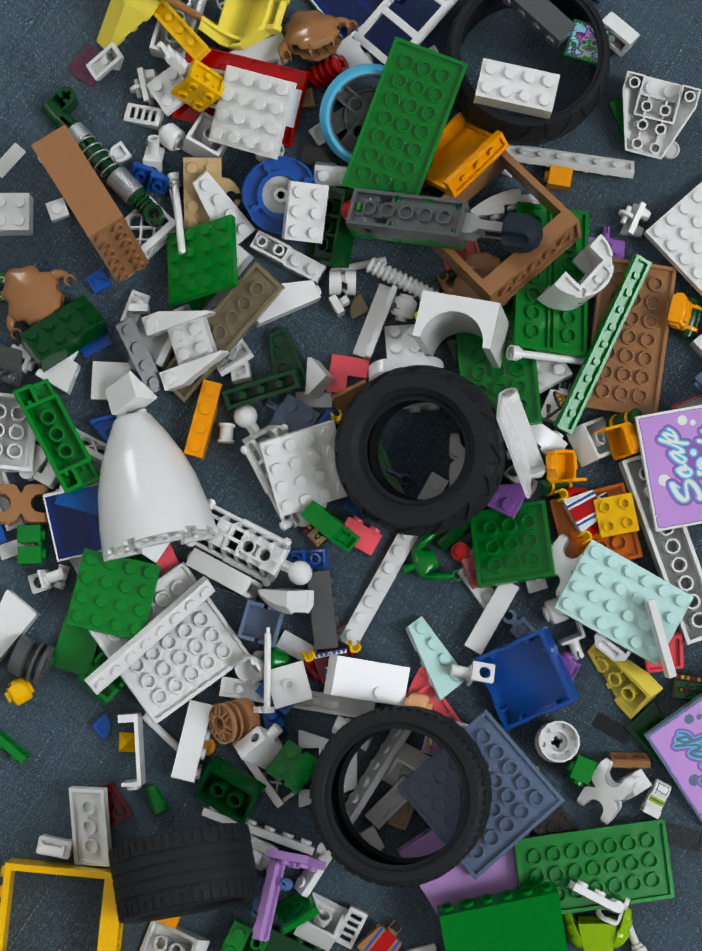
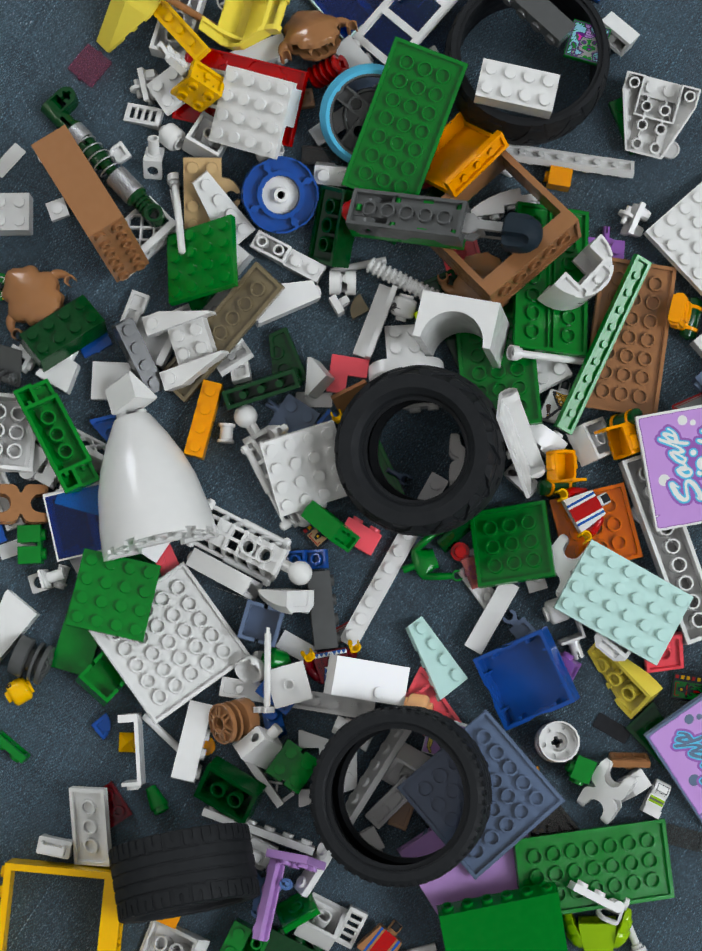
white plate [84,576,215,695] -> none
white slope [86,42,124,81] -> none
blue tile [86,268,112,295] -> none
white plate [129,300,150,315] -> none
blue slope [131,161,169,195] -> none
white brick [281,181,329,244] -> none
blue tile [342,497,360,517] -> none
white bracket [450,661,496,686] -> none
medium lavender wing [487,484,526,519] -> none
yellow bracket [593,492,639,538] -> none
white tile [644,599,677,678] -> none

